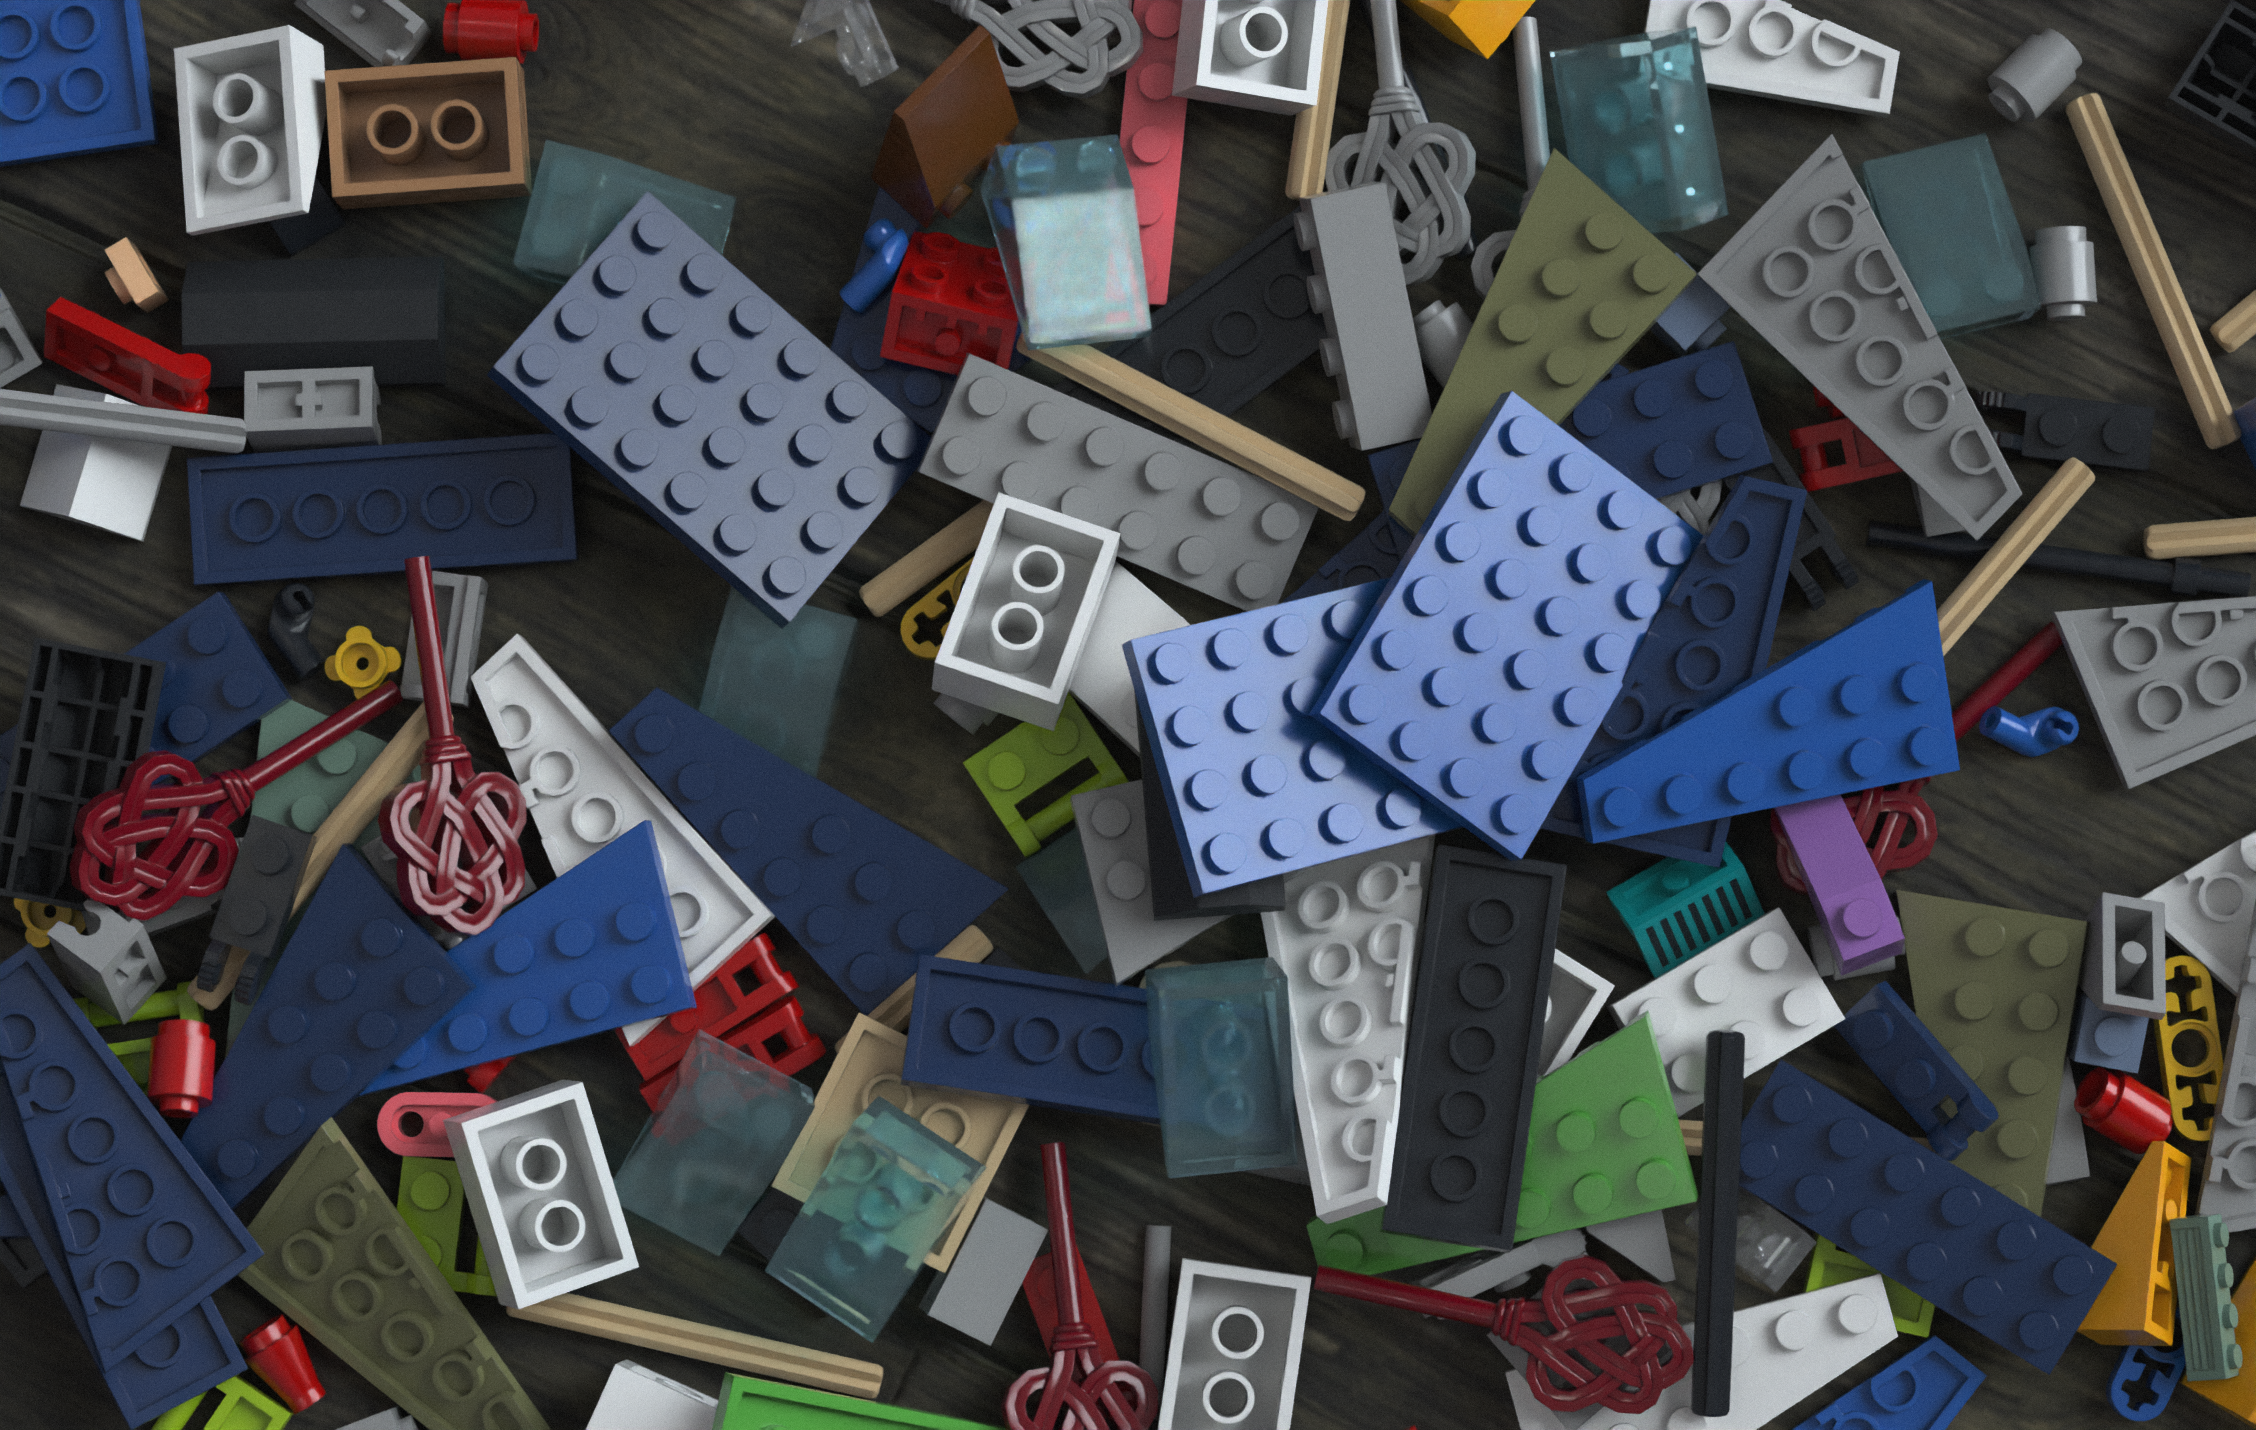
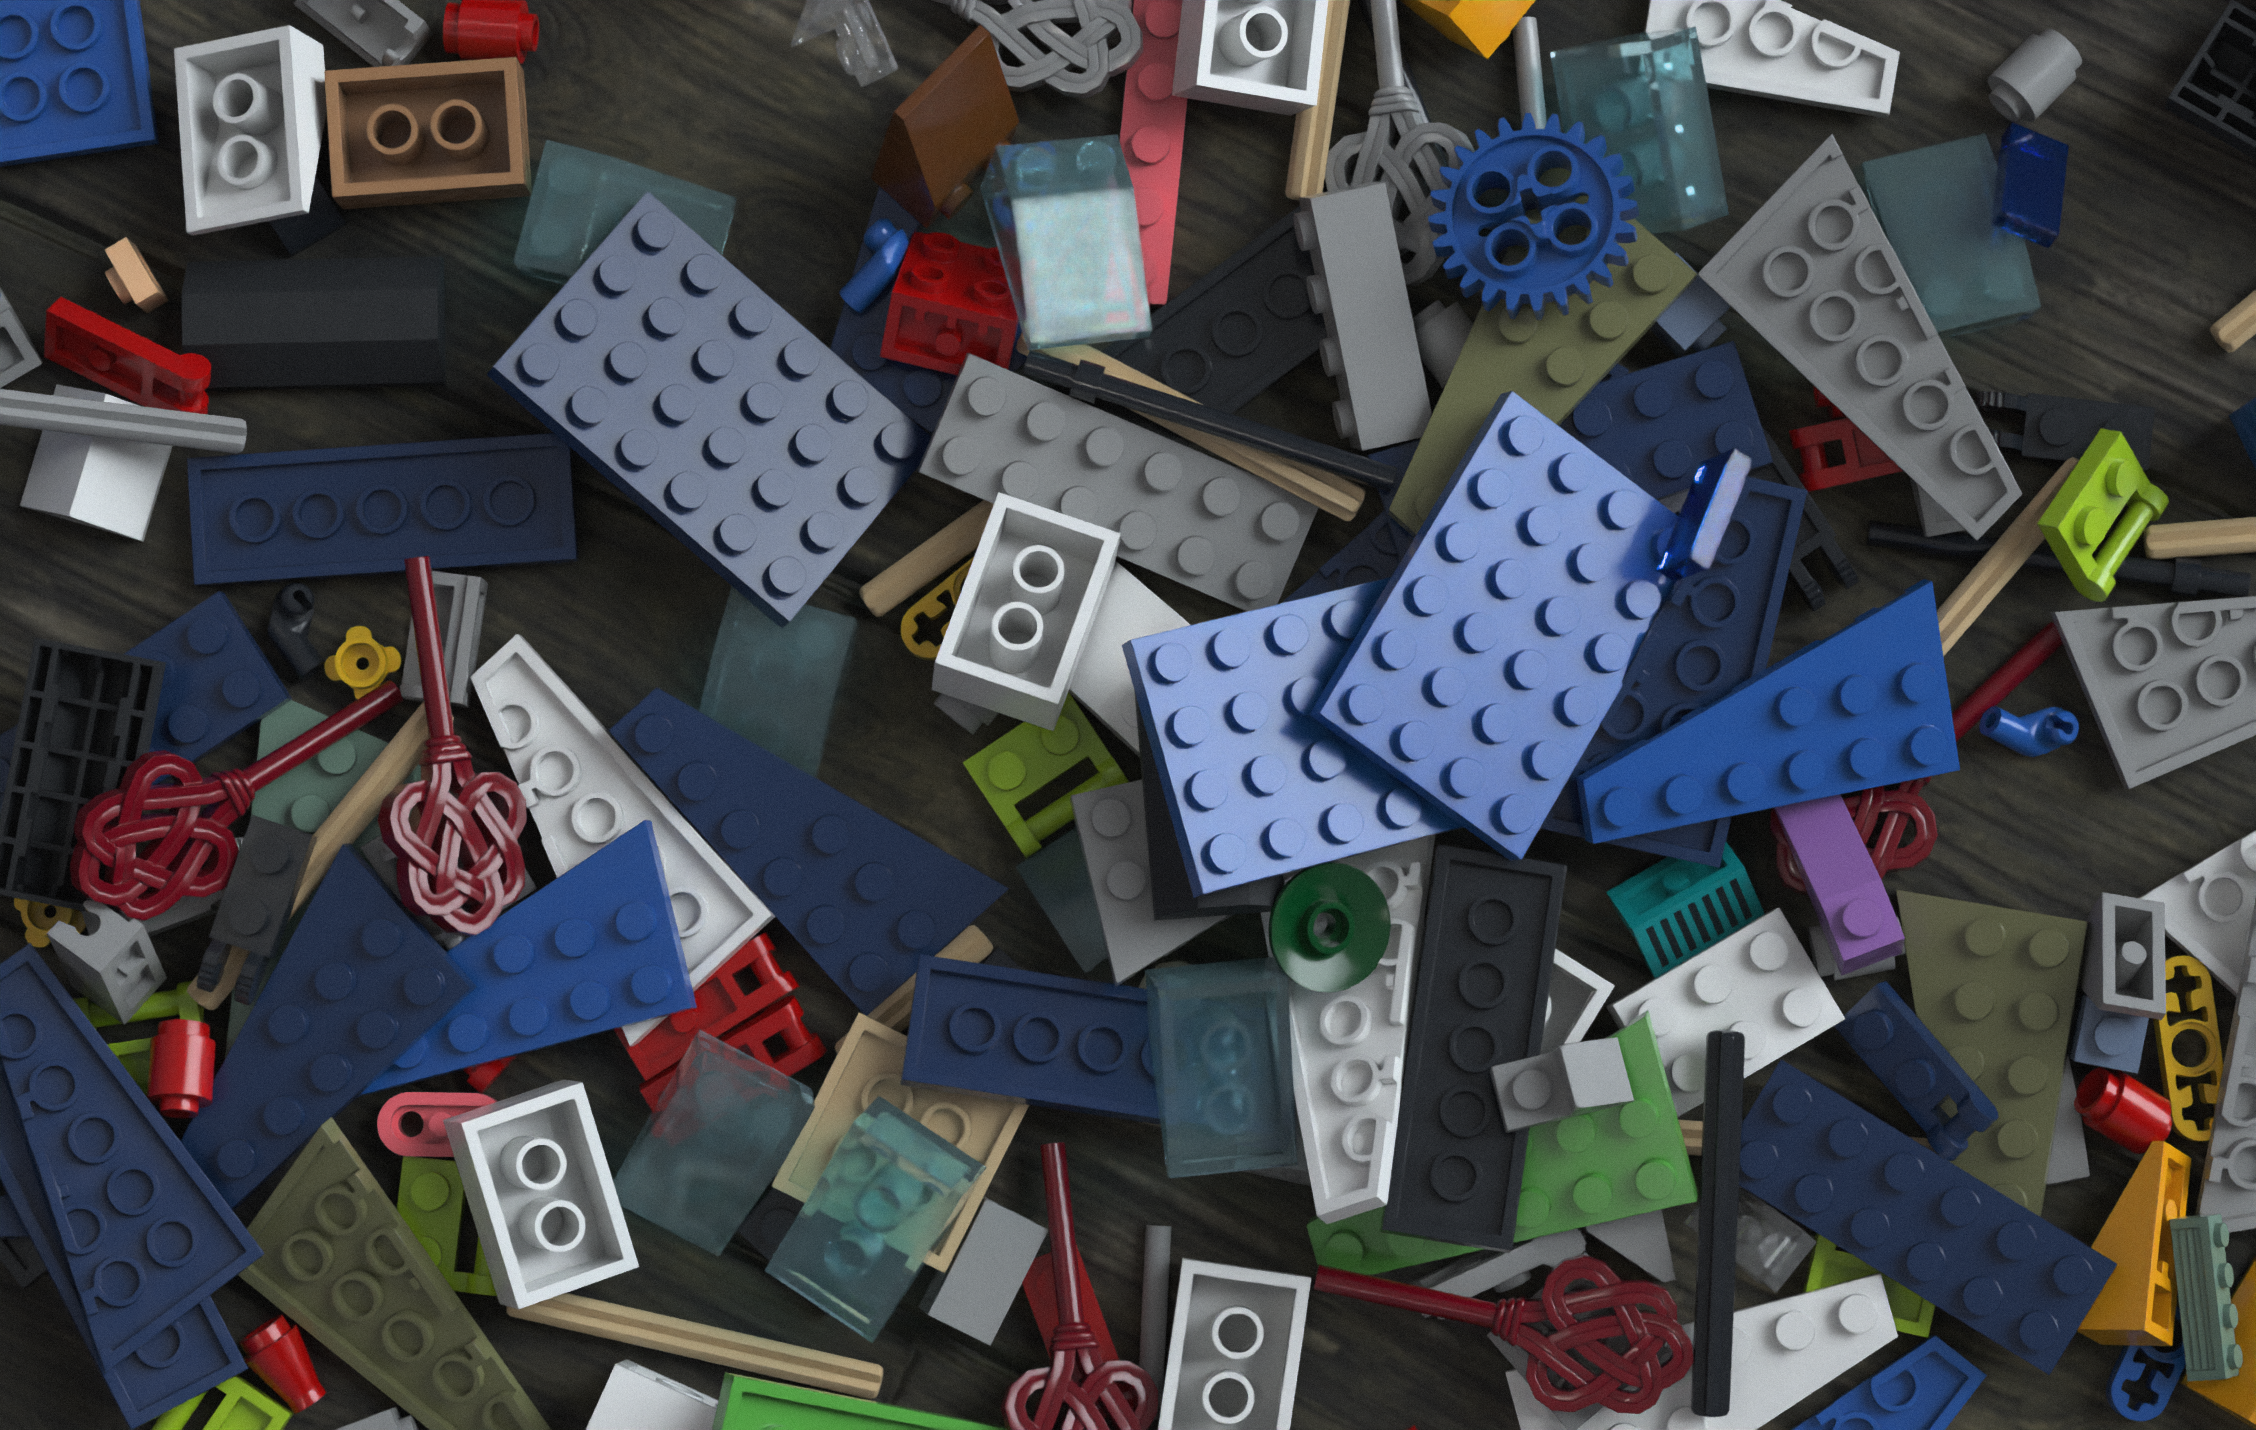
light grey hinge [244,366,382,453] -> none
light grey brick [2029,226,2097,321] -> none
tan axle [2066,93,2242,449] -> none
none -> black bar [1022,349,1397,492]
none -> dark green dish [1268,862,1391,993]
none -> blue gear [1428,112,1639,320]
none -> light grey slope [1490,1037,1634,1133]
none -> clear blue tile [1656,448,1752,582]
none -> clear blue tile [1991,122,2069,248]
none -> lime plate [2037,429,2169,602]

